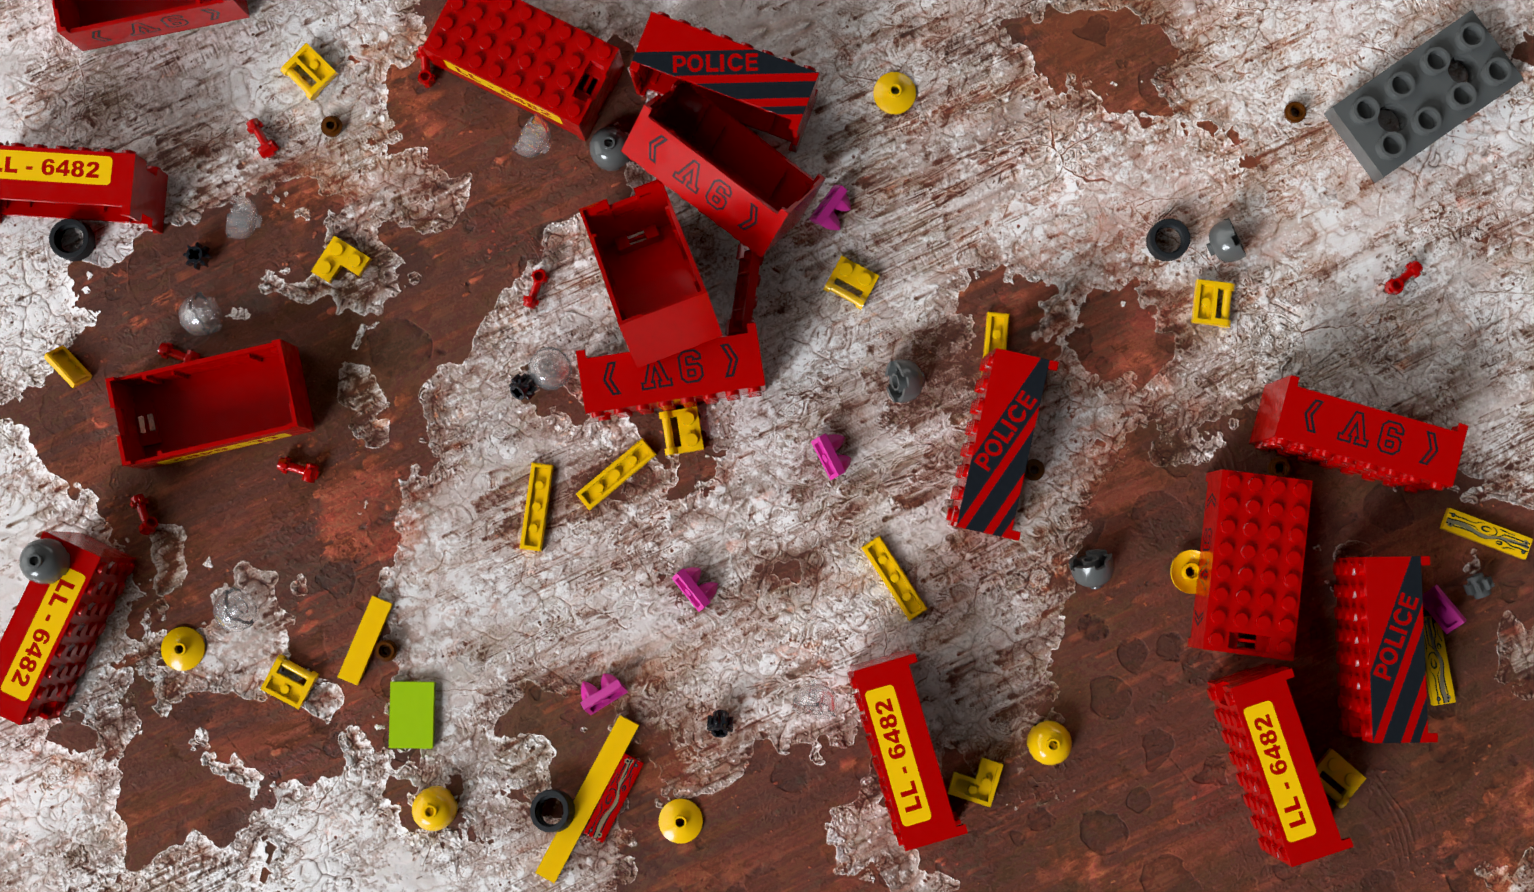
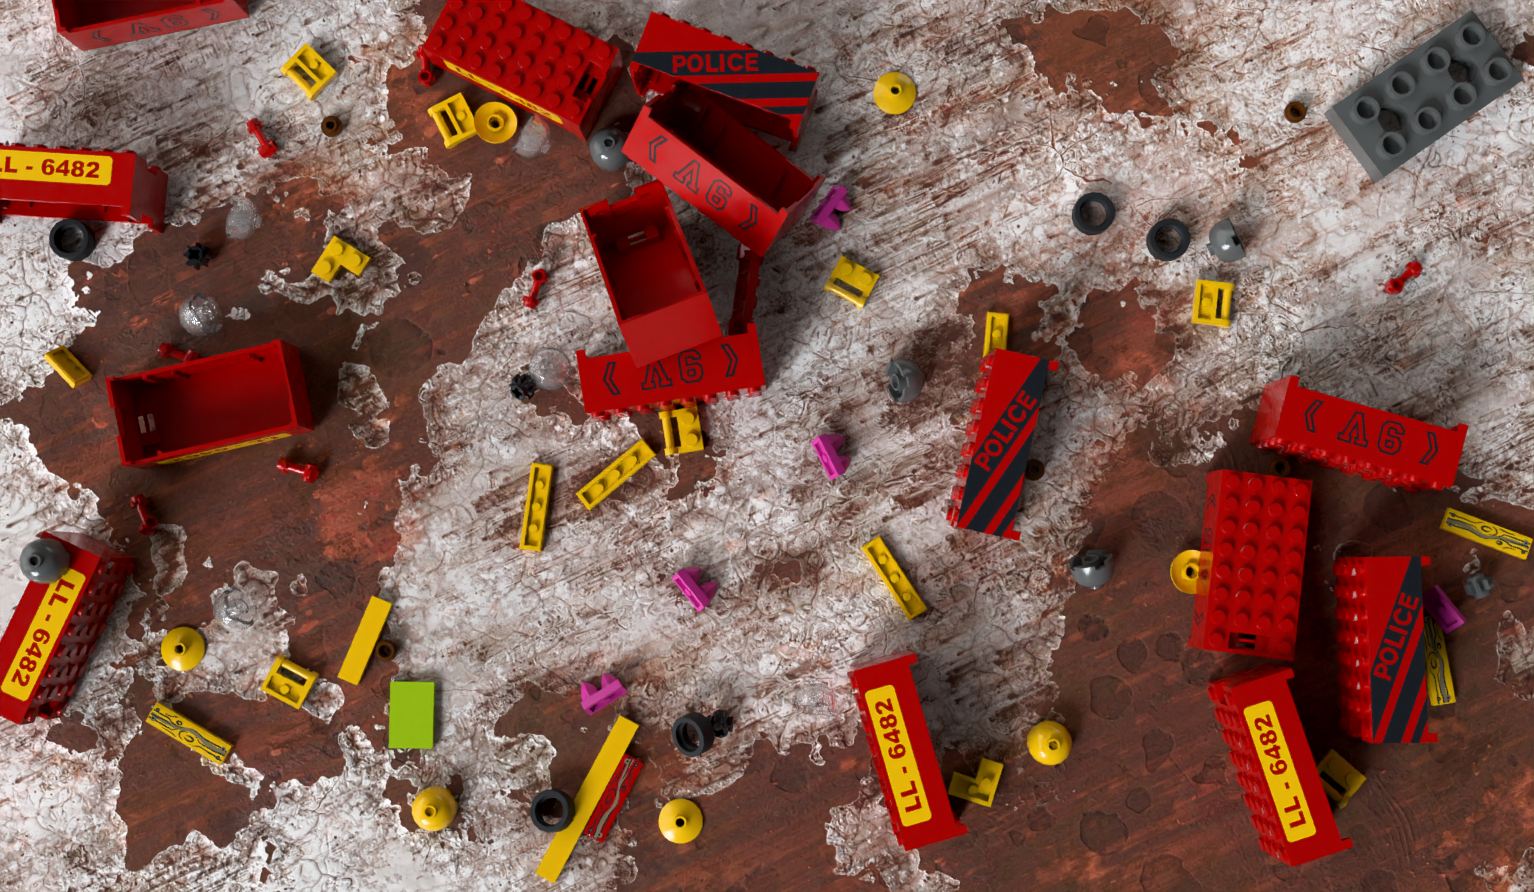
none -> yellow tile [146,701,234,766]
none -> yellow plate [428,92,477,149]
none -> yellow dish [474,102,517,143]
none -> black tyre [672,712,715,757]
none -> black tyre [1072,192,1115,235]

